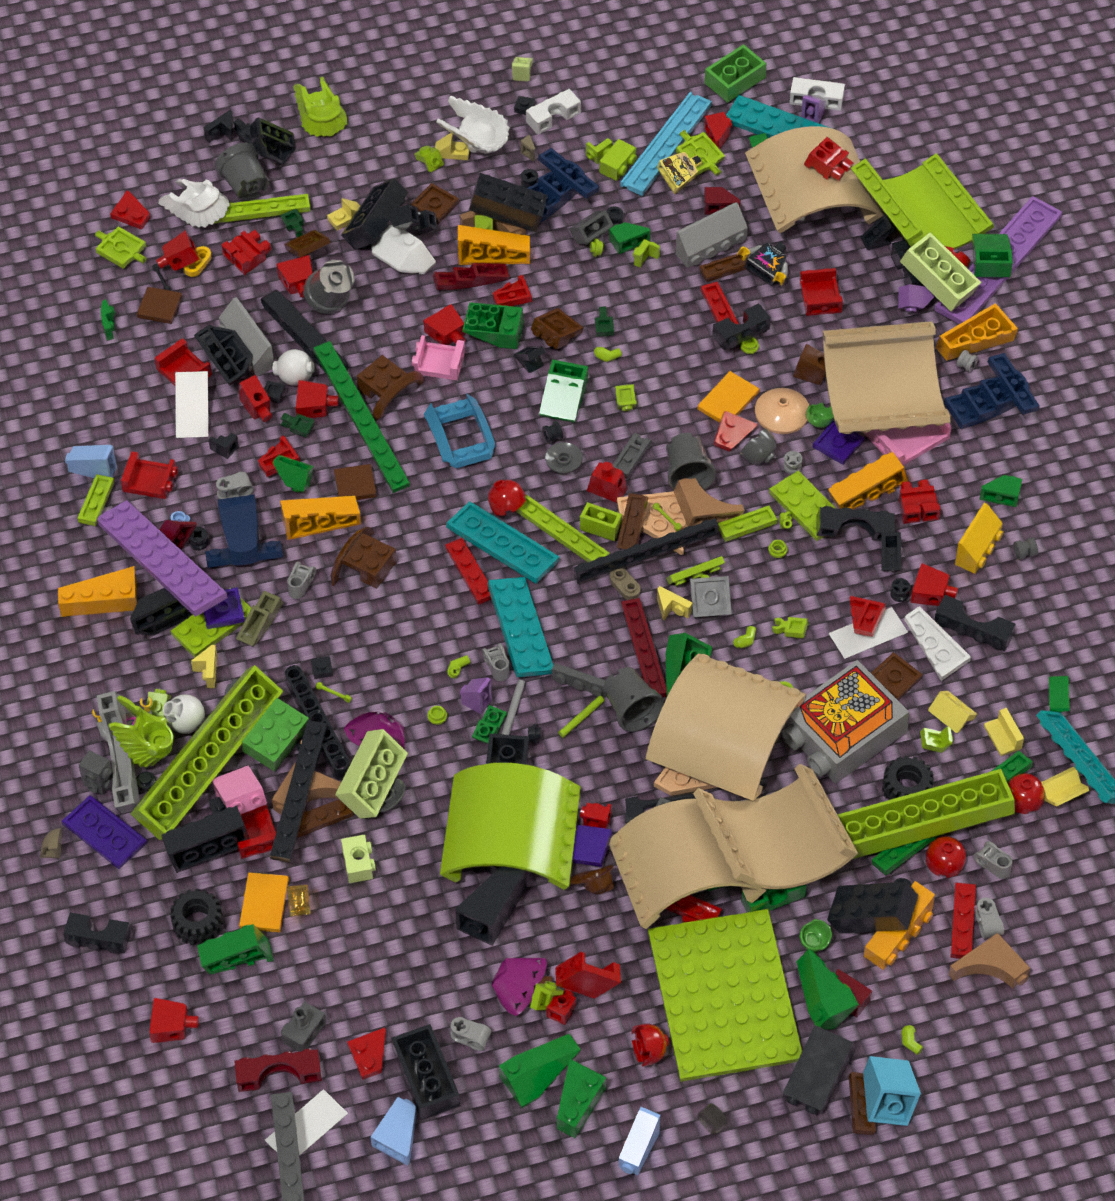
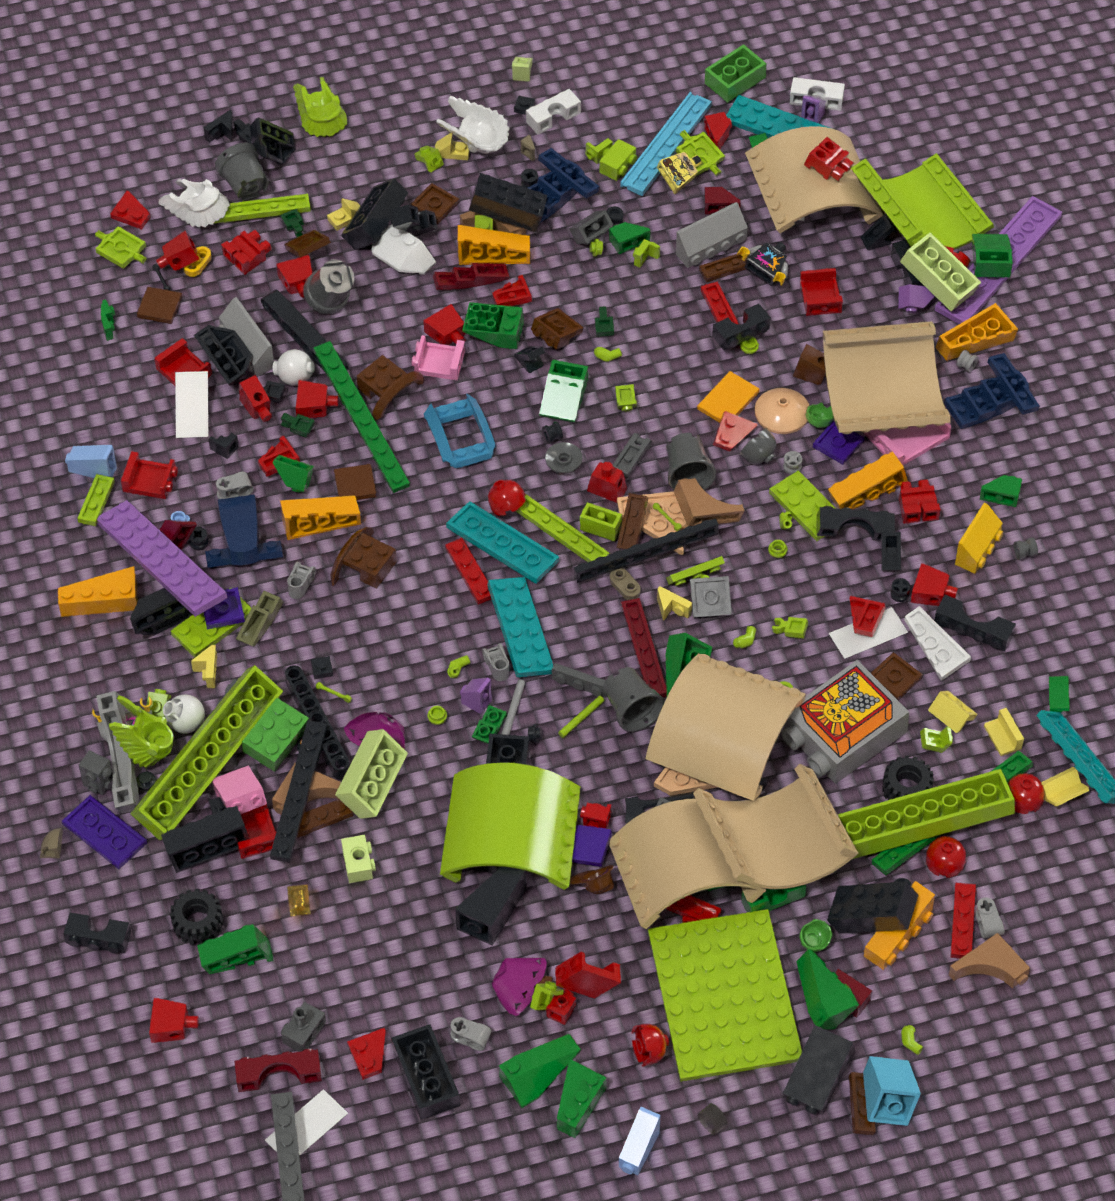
light orange tile [239,872,289,932] -> none
light blue slope [371,1097,417,1166] -> none
dark grey dish [379,779,405,812] -> none
lime plate [718,506,777,542] -> none
light grey piece [973,841,1012,879] -> none

